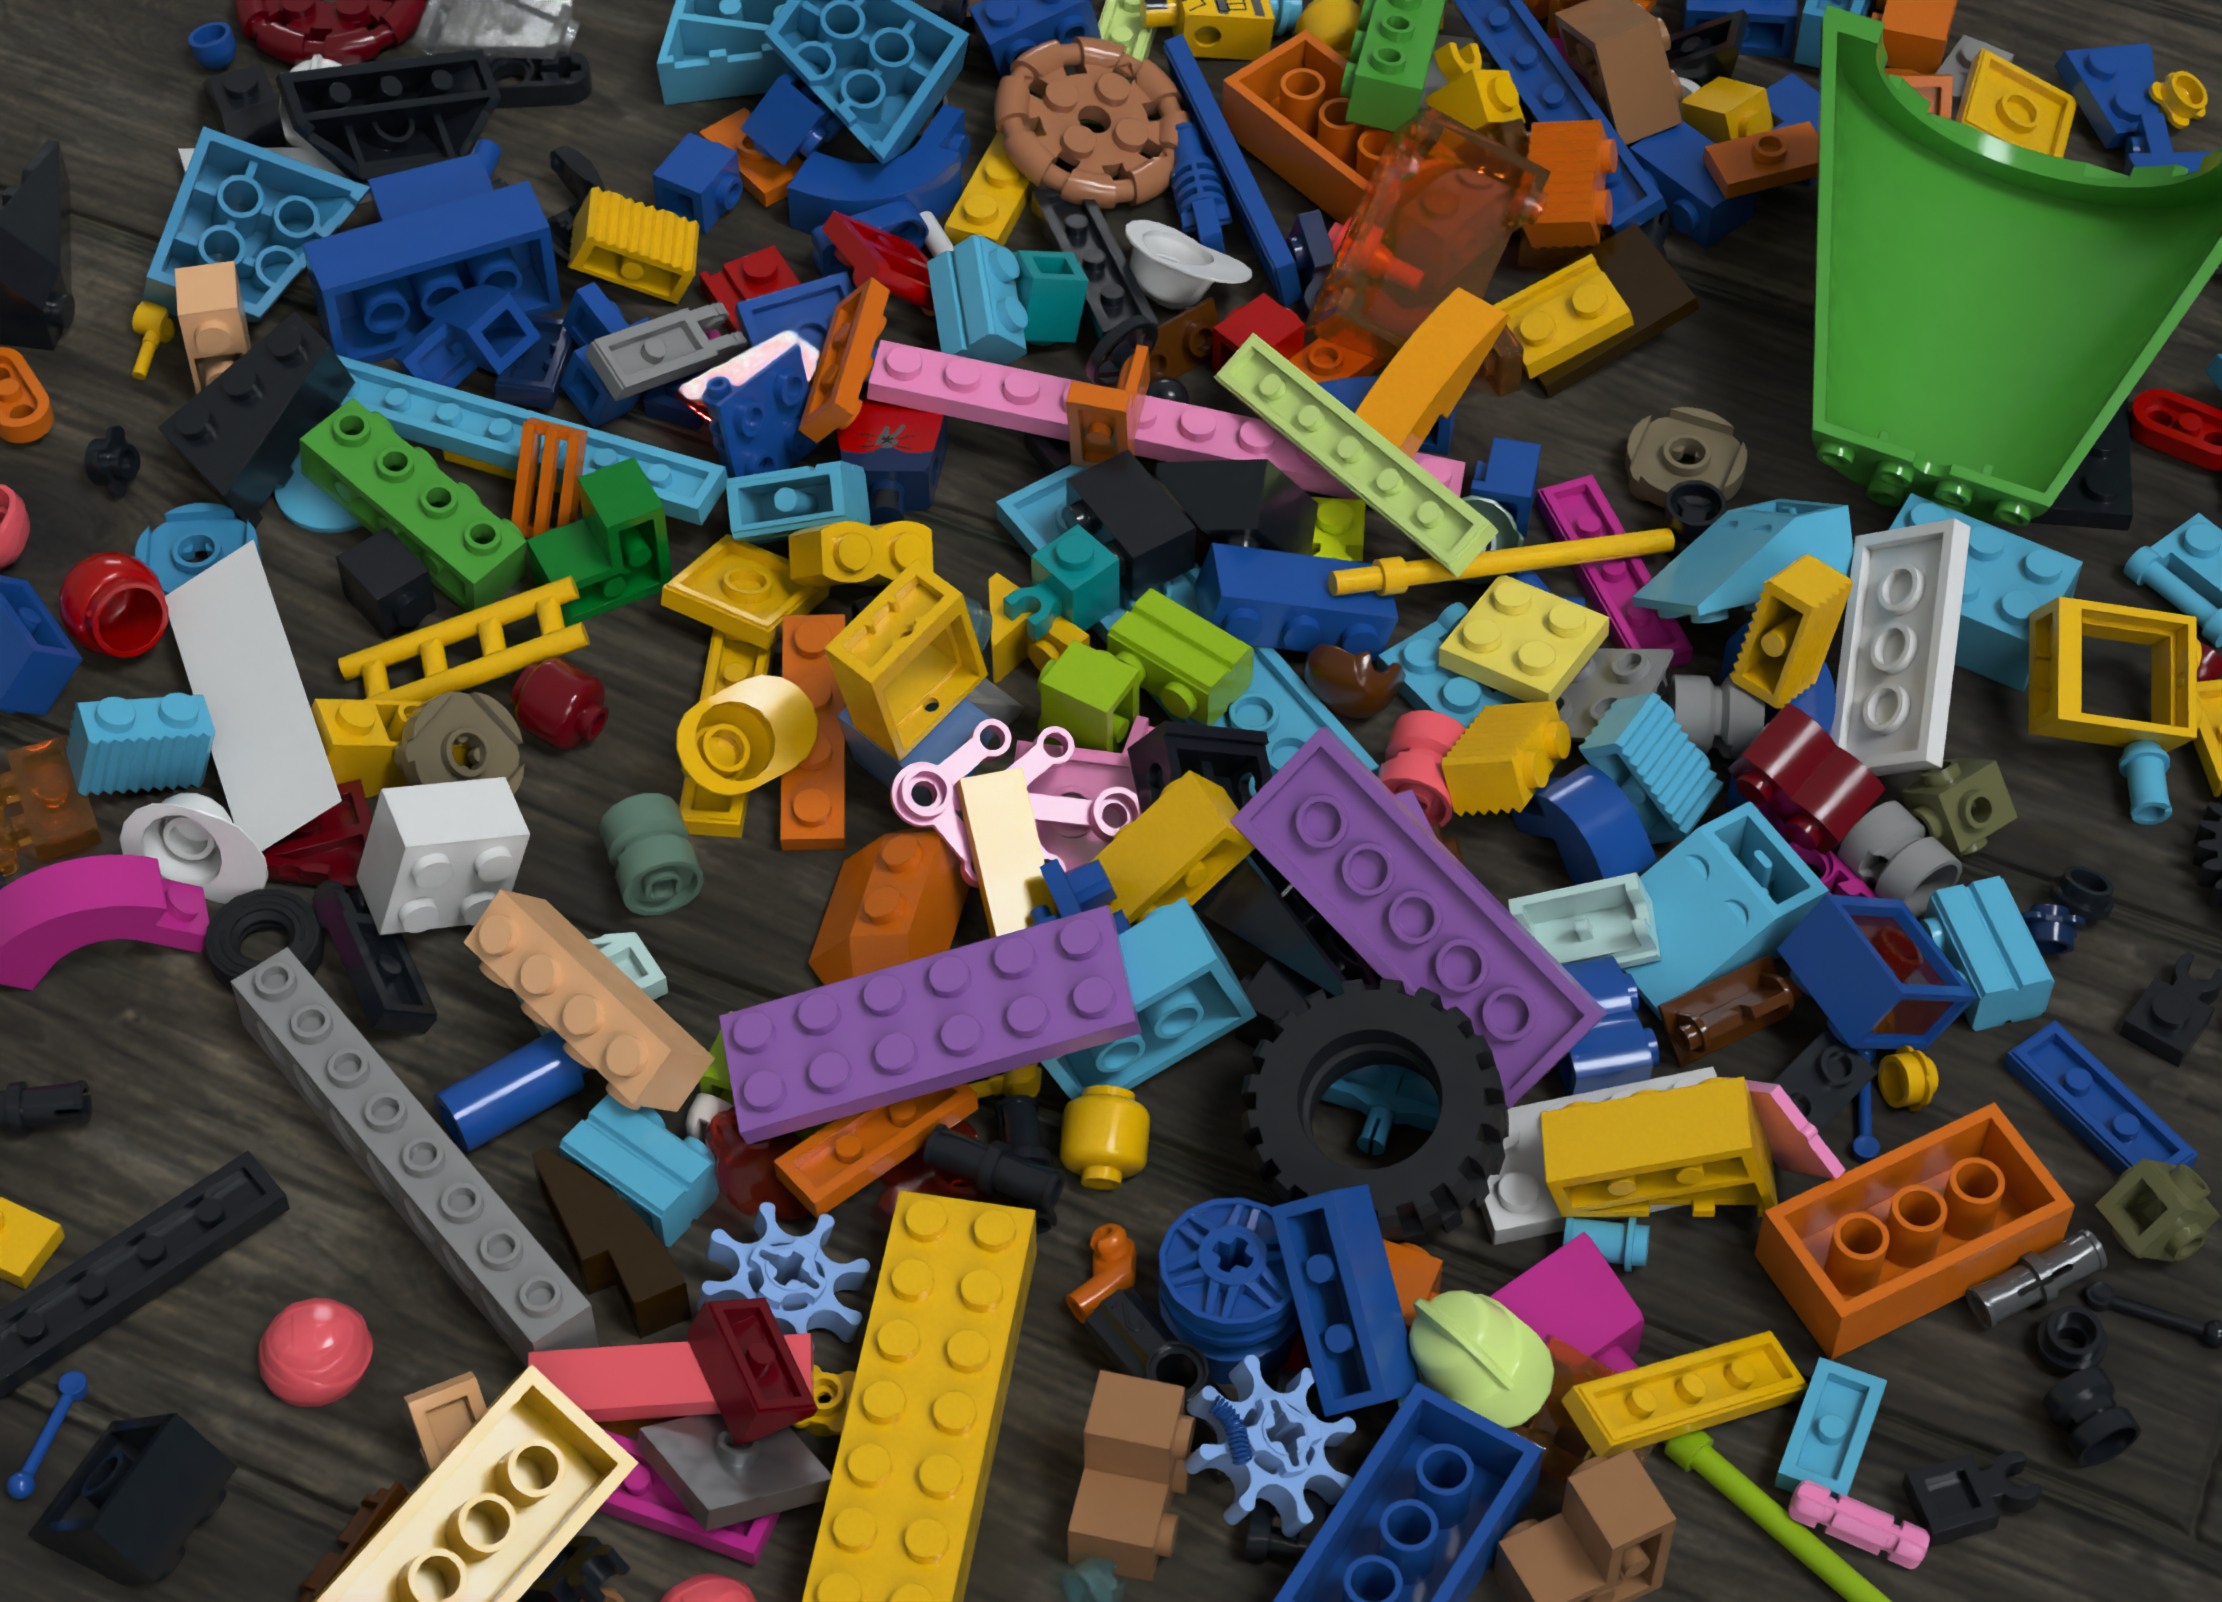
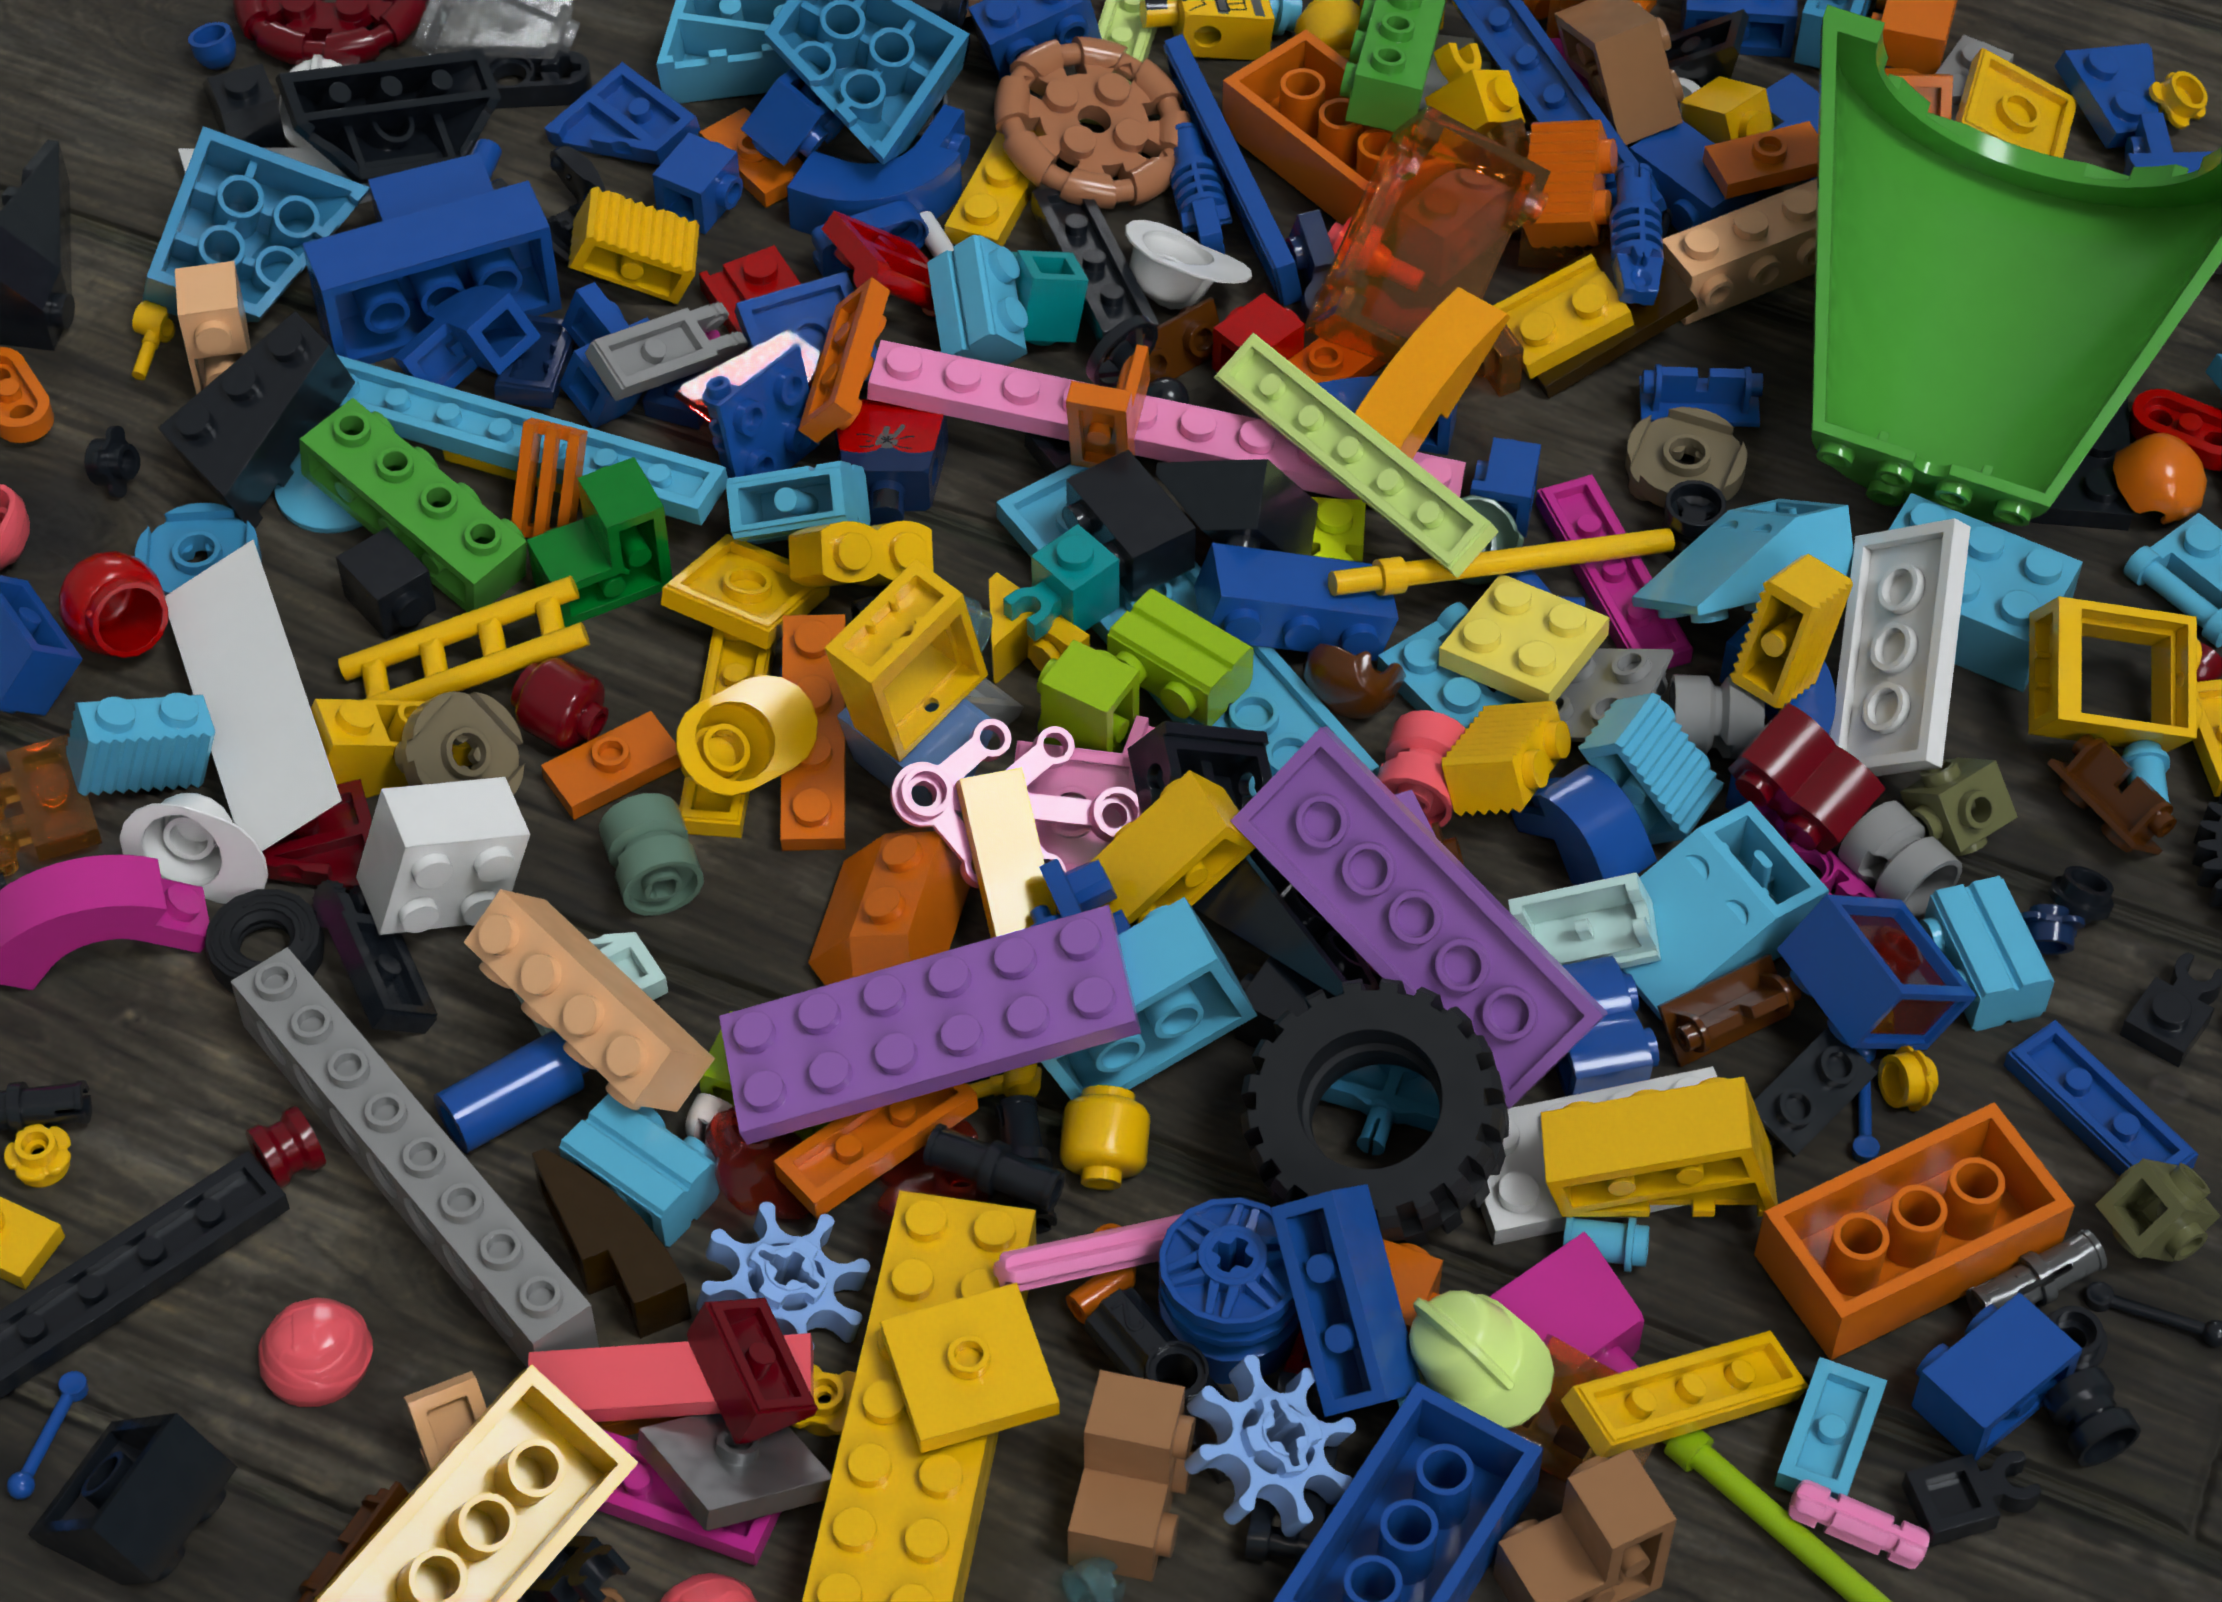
blue leg [1209,1395,1253,1465] -> none
piece [1724,1077,1846,1180] -> none
none -> yellow plate [4,1124,71,1188]
none -> dark red wheel [245,1105,326,1188]
none -> orange plate [541,711,682,820]
none -> blue wing [544,62,701,165]
none -> yellow plate [880,1282,1060,1453]
none -> bright pink axle [993,1214,1182,1292]
none -> blue hinge [1609,162,1664,305]
none -> blue hinge [1639,364,1763,427]
none -> light nougat brick [1663,179,1817,325]
none -> blue brick [1911,1292,2082,1461]
none -> reddish brown hinge [2047,734,2177,855]
none -> orange hair [2113,433,2207,525]

